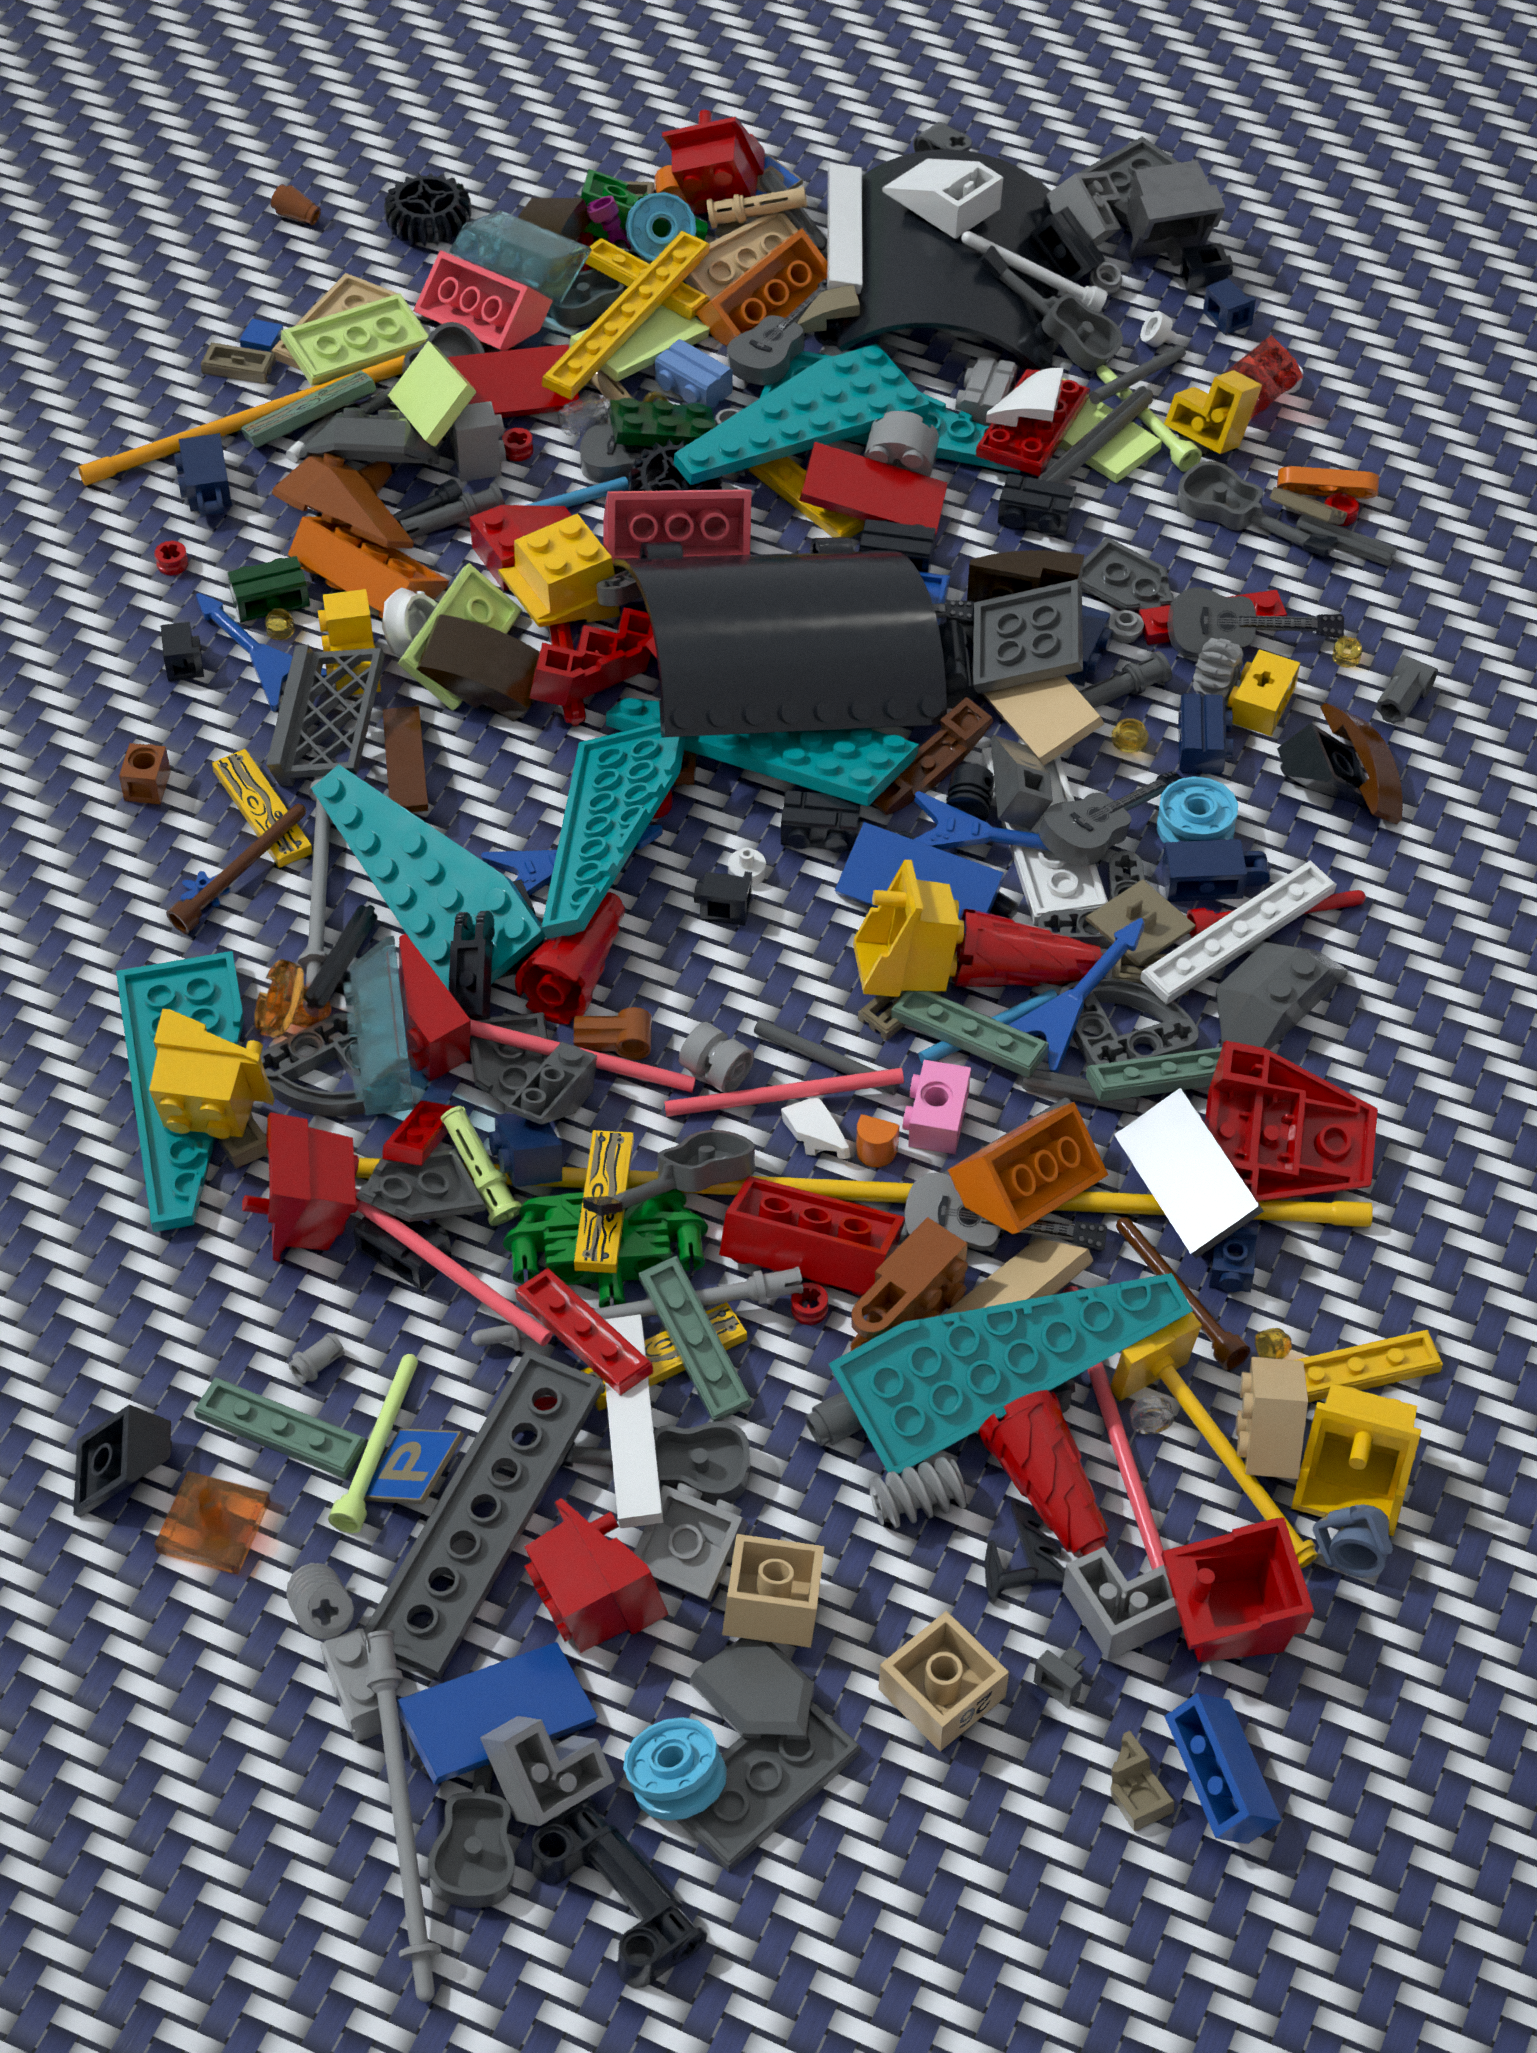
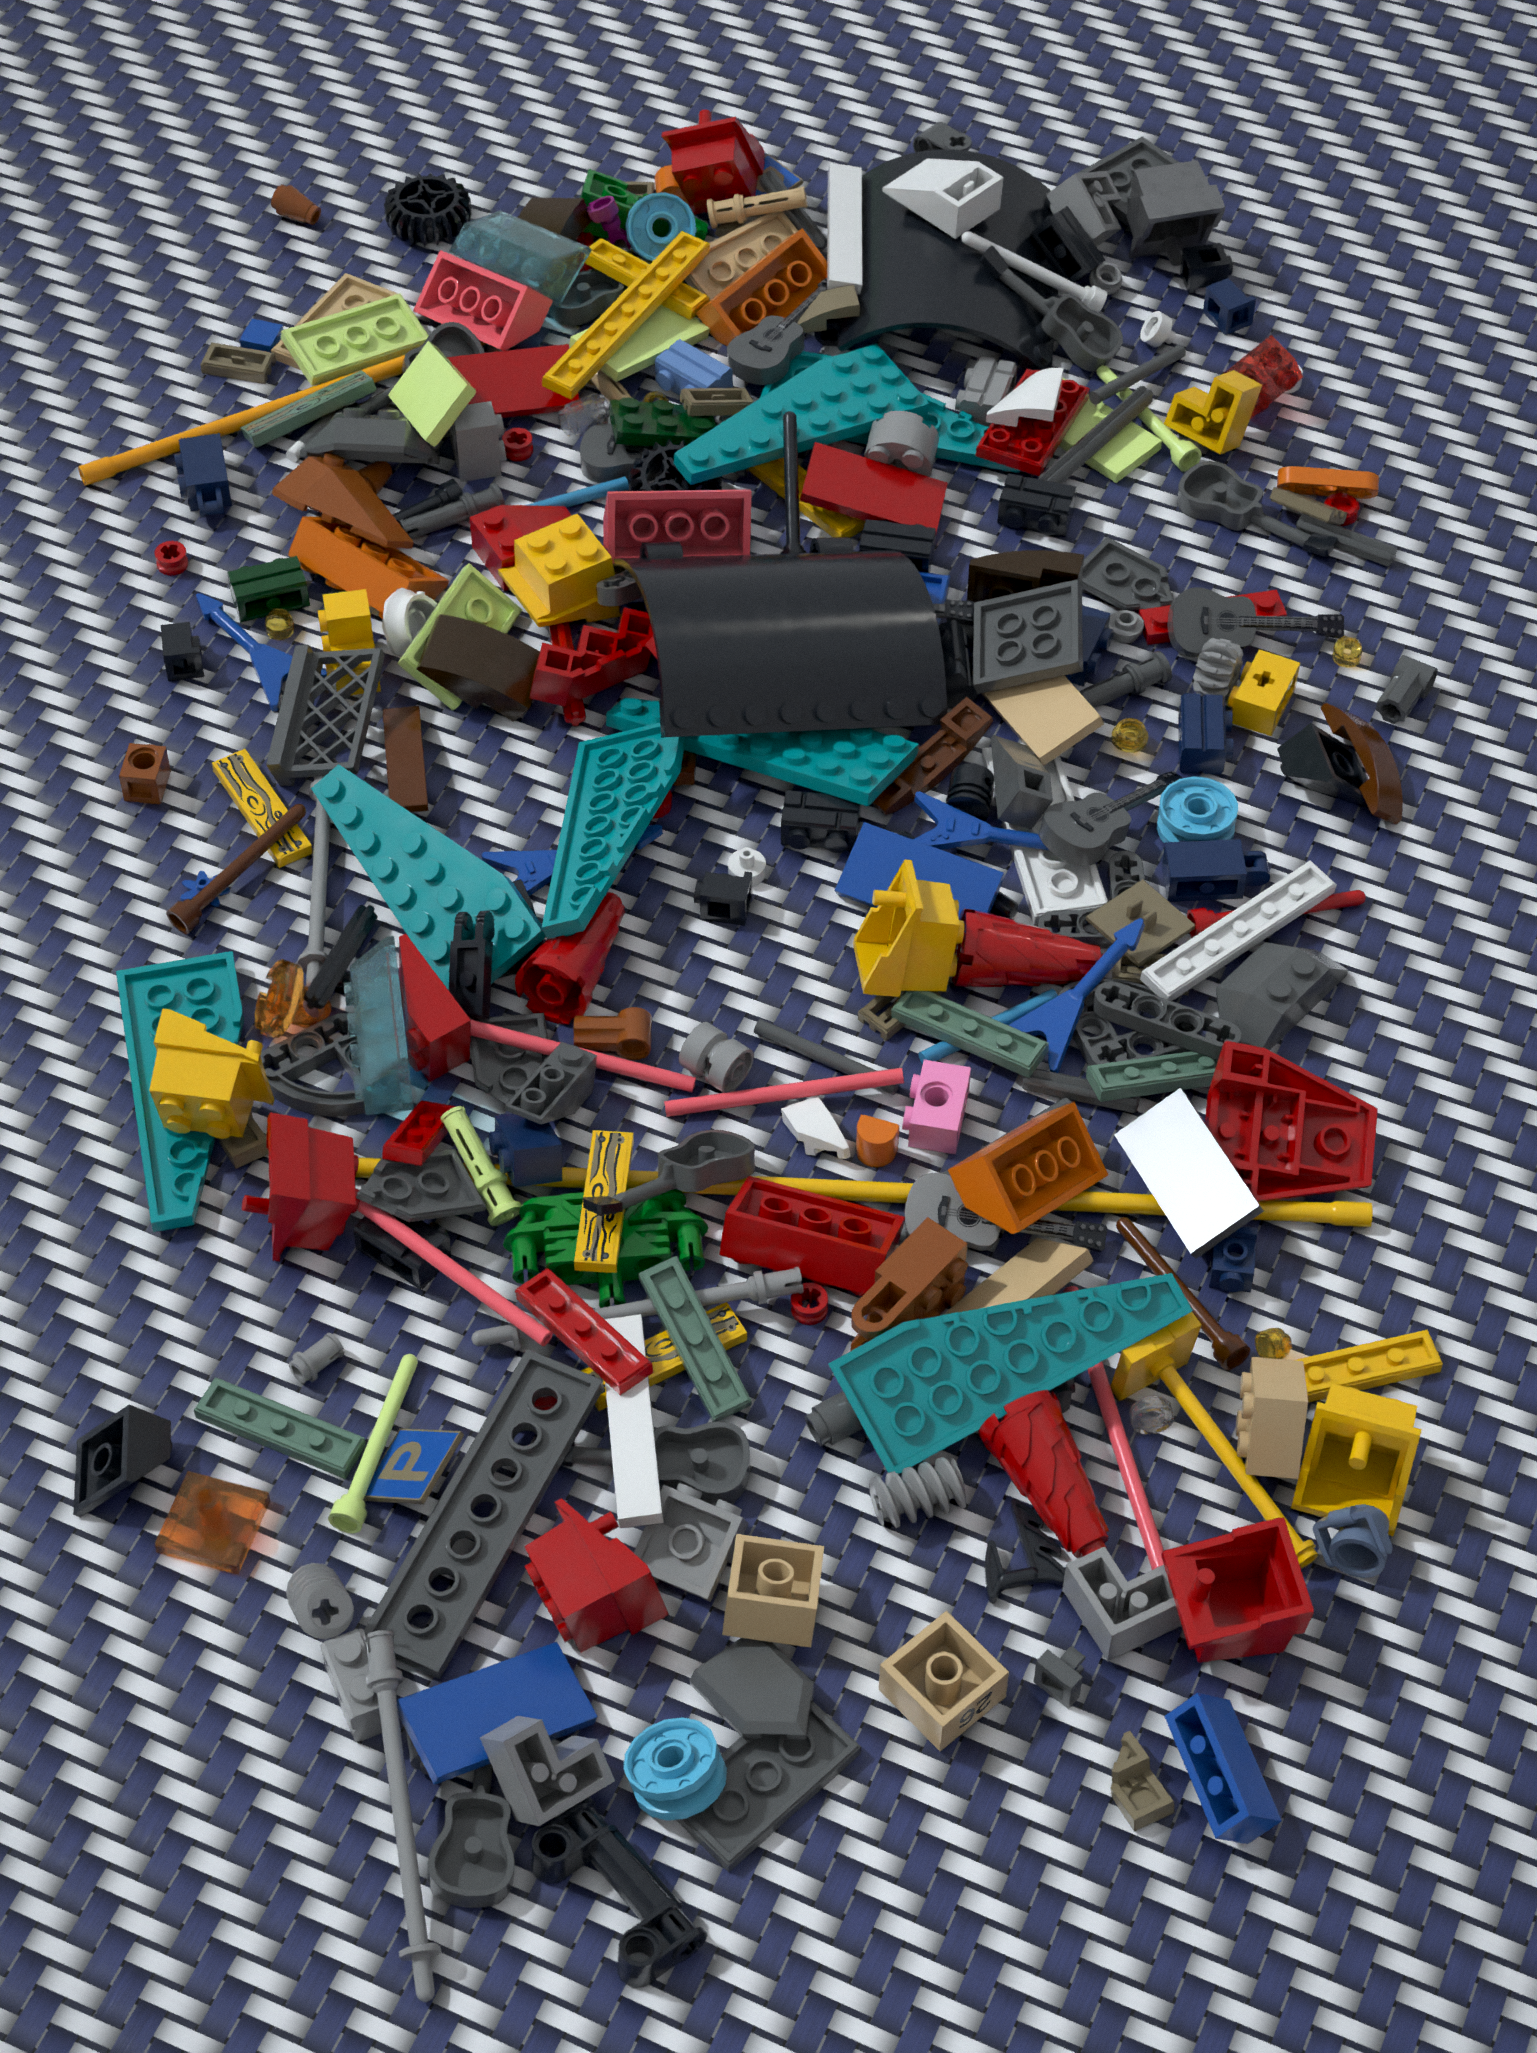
none -> dark tan tile [680,388,754,416]
none -> black piece [780,411,807,554]
none -> dark grey beam [1093,981,1242,1059]

